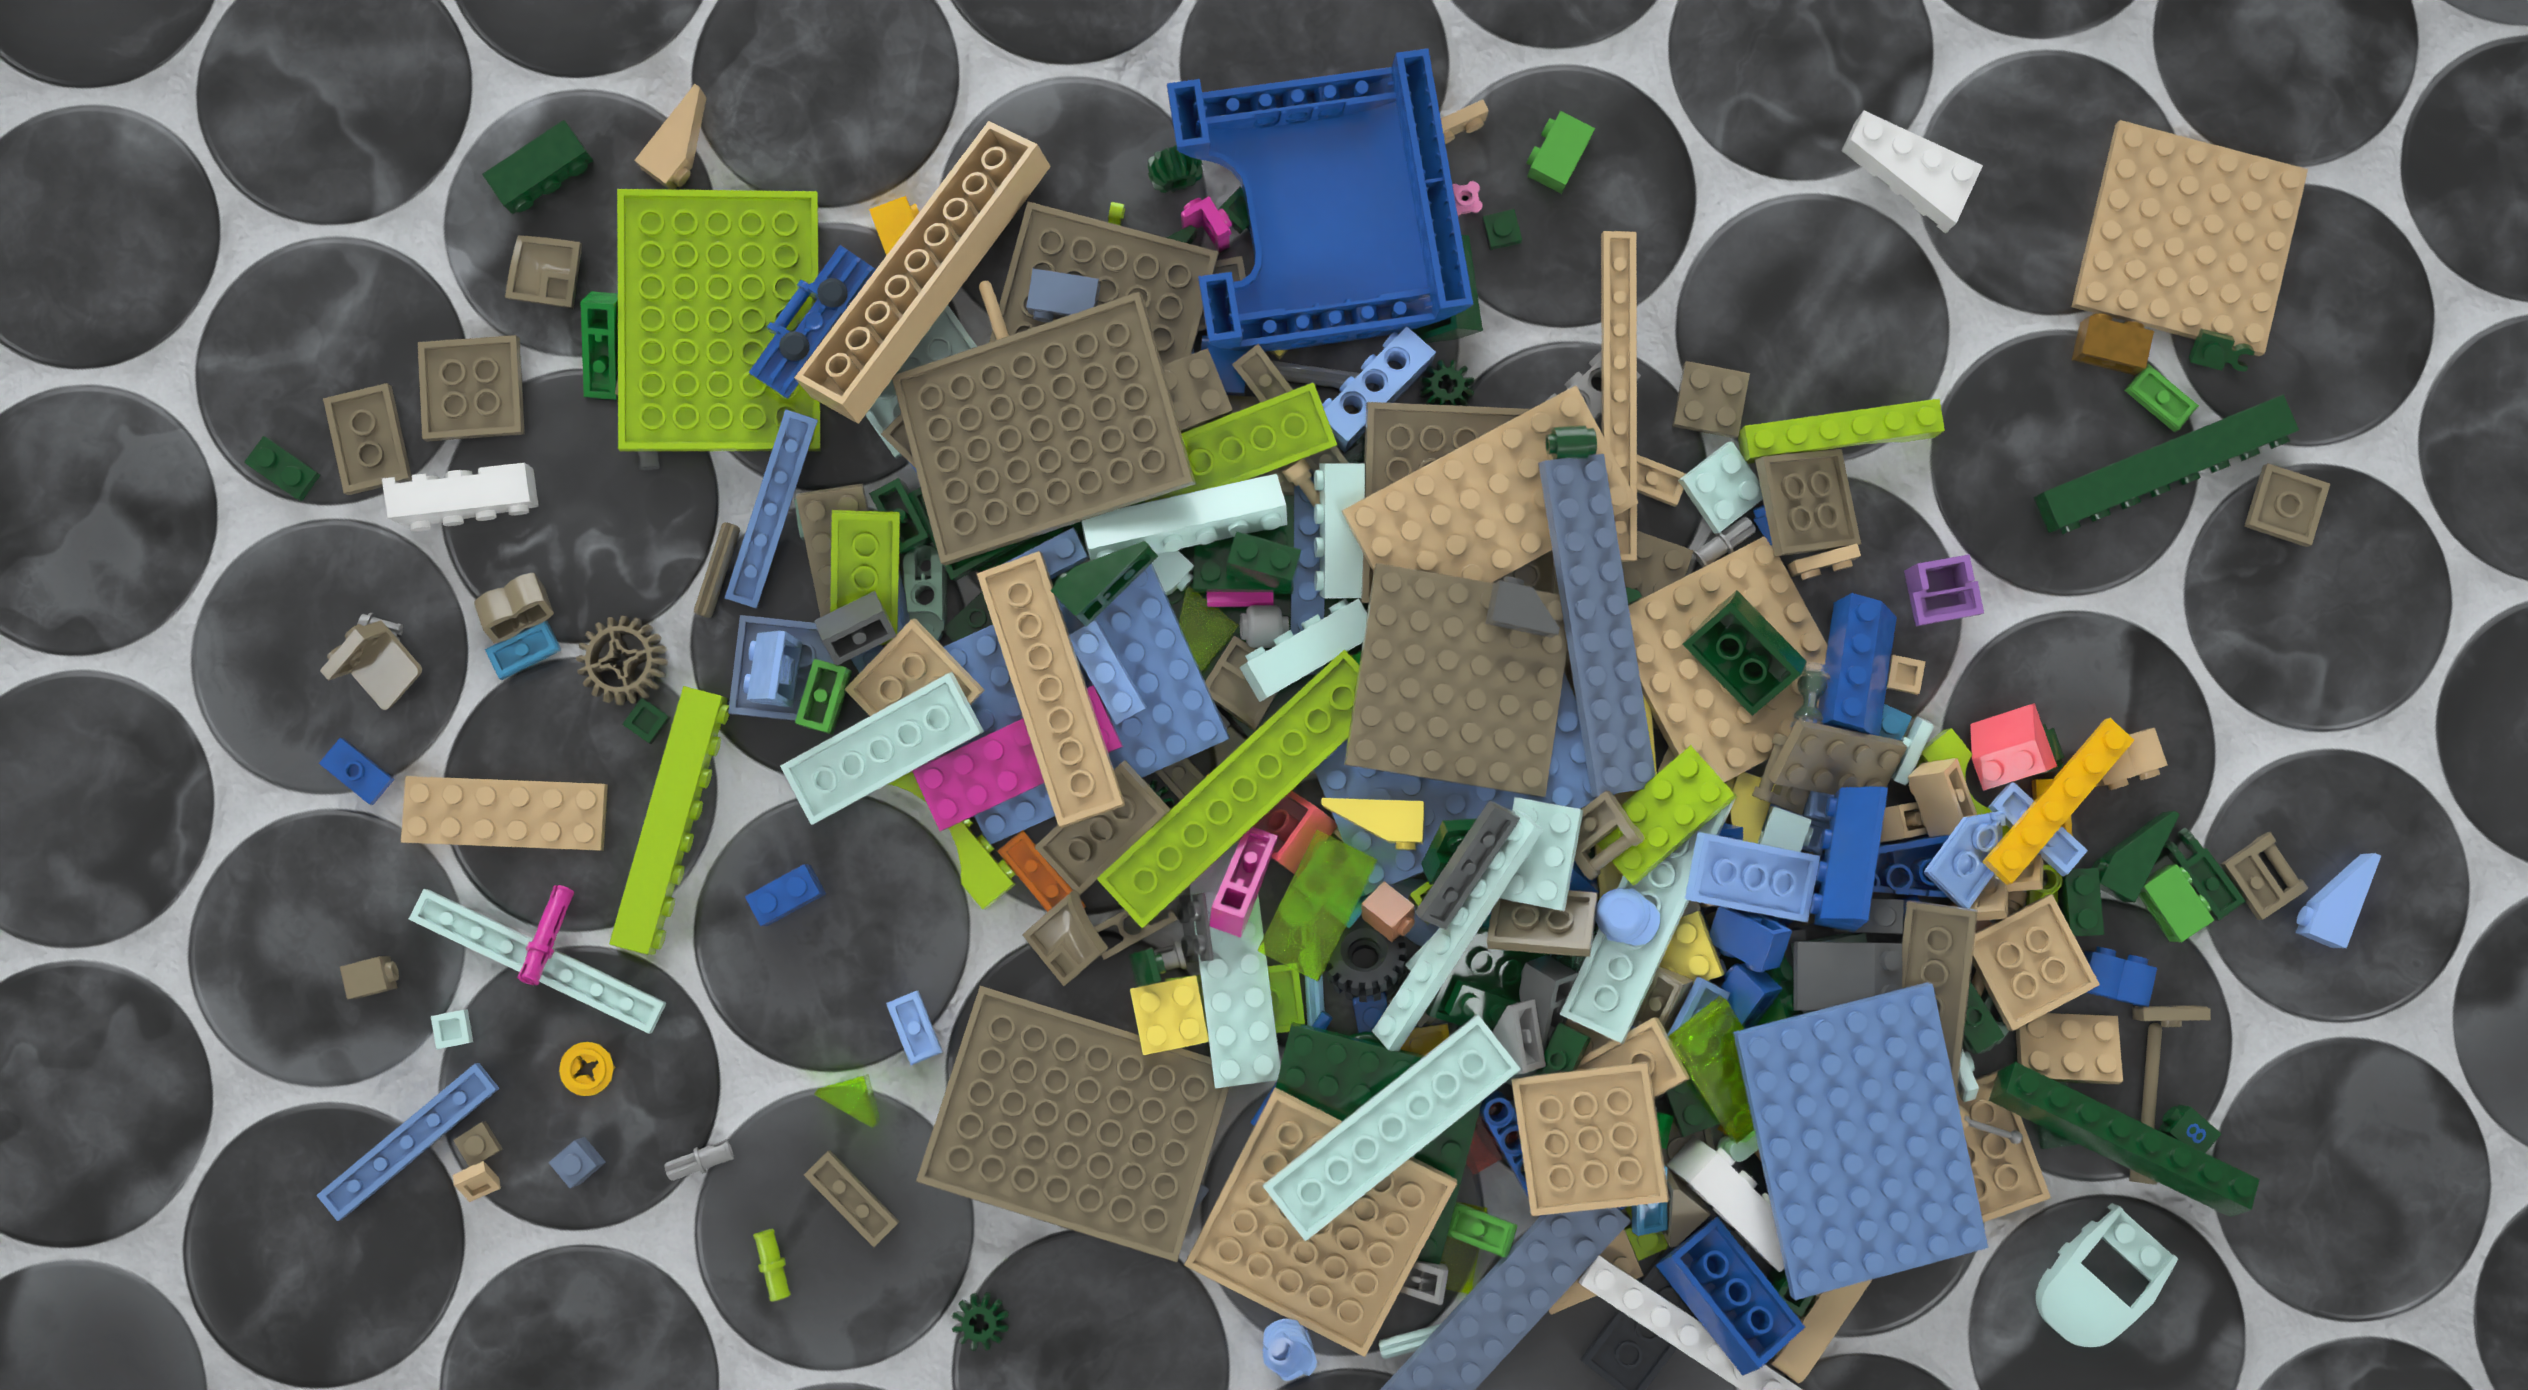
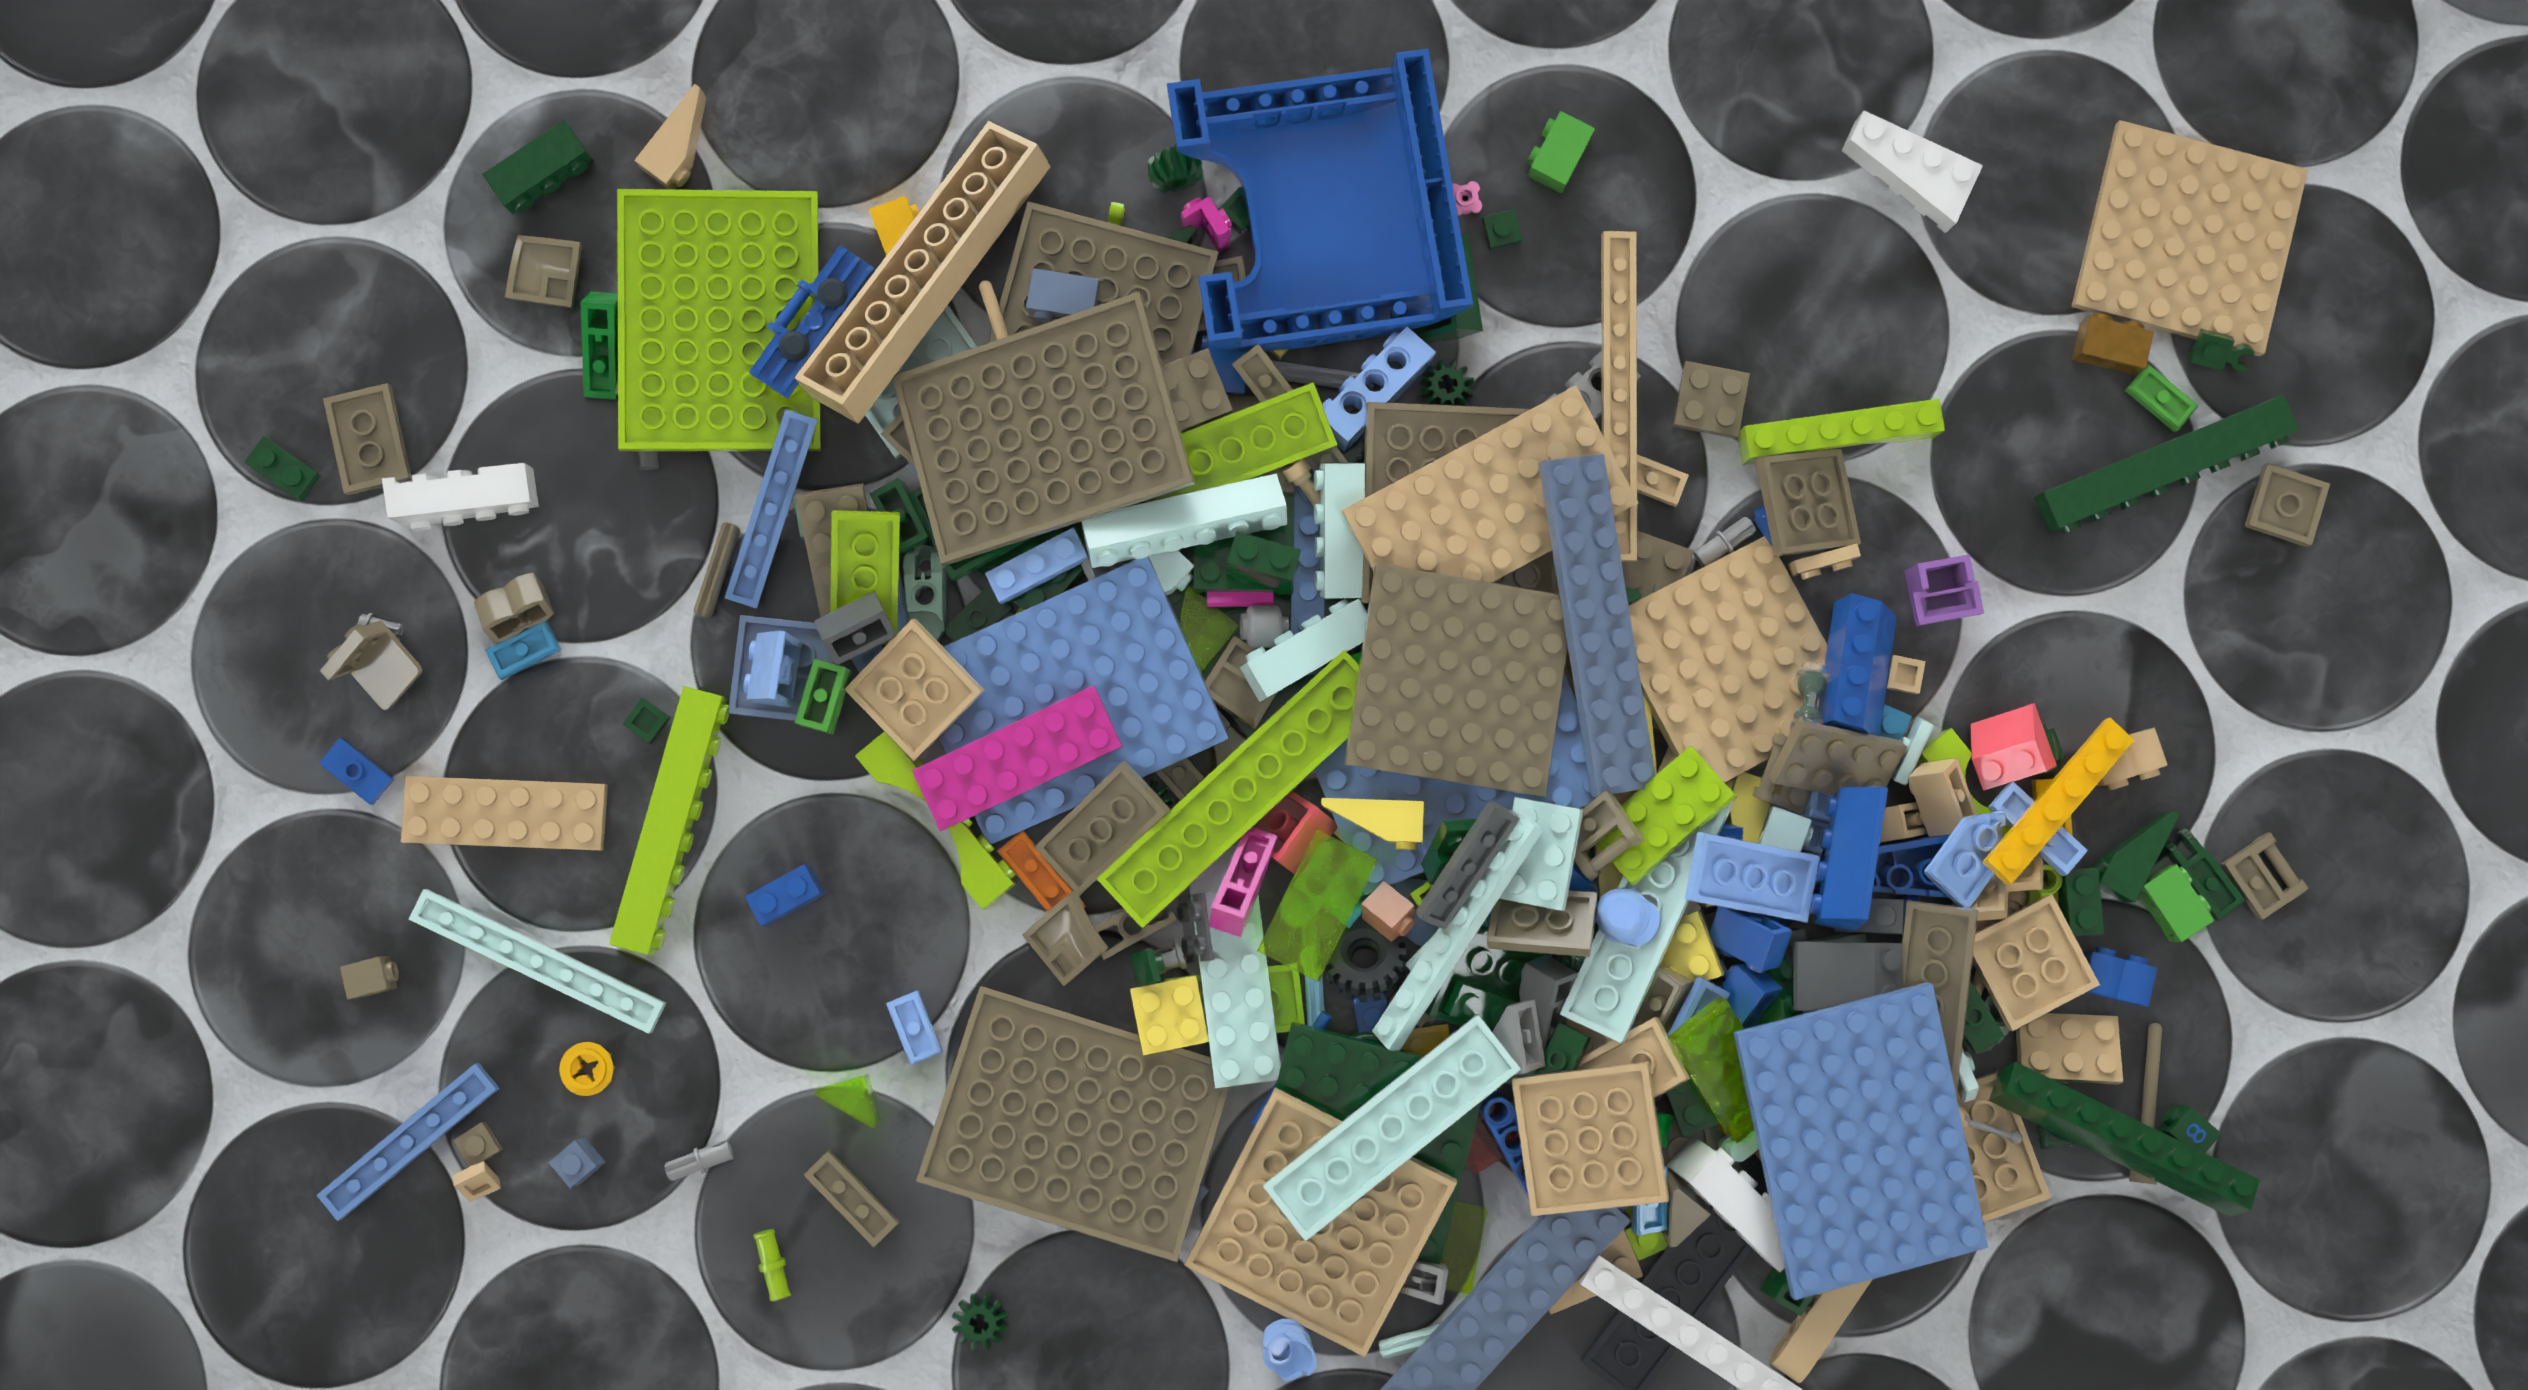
dark tan plate [418,335,525,442] -> none
light aqua plate [431,1009,473,1049] -> none
dark pink pin [517,885,574,985] -> none
dark tan gear [576,616,668,705] -> none
light aqua plate [780,672,984,825] -> none
tan plate [977,551,1125,828] -> none
dark green slope [1050,541,1158,627] -> none
light blue plate [1069,620,1147,725] -> none
tan plate [1441,99,1489,144] -> none
bright green plate [1447,1203,1518,1258] -> none
dark grey slope [1486,577,1560,638] -> none
dark green brick [1545,425,1597,460] -> none
blue slope [1656,1217,1805,1376] -> none
light aqua plate [1678,441,1763,534] -> none
dark green slope [1682,590,1807,716] -> none
light aqua slope [2036,1203,2178,1347] -> none
dark tan plate [2132,1005,2211,1027] -> none
light blue slope [2296,853,2381,948] -> none

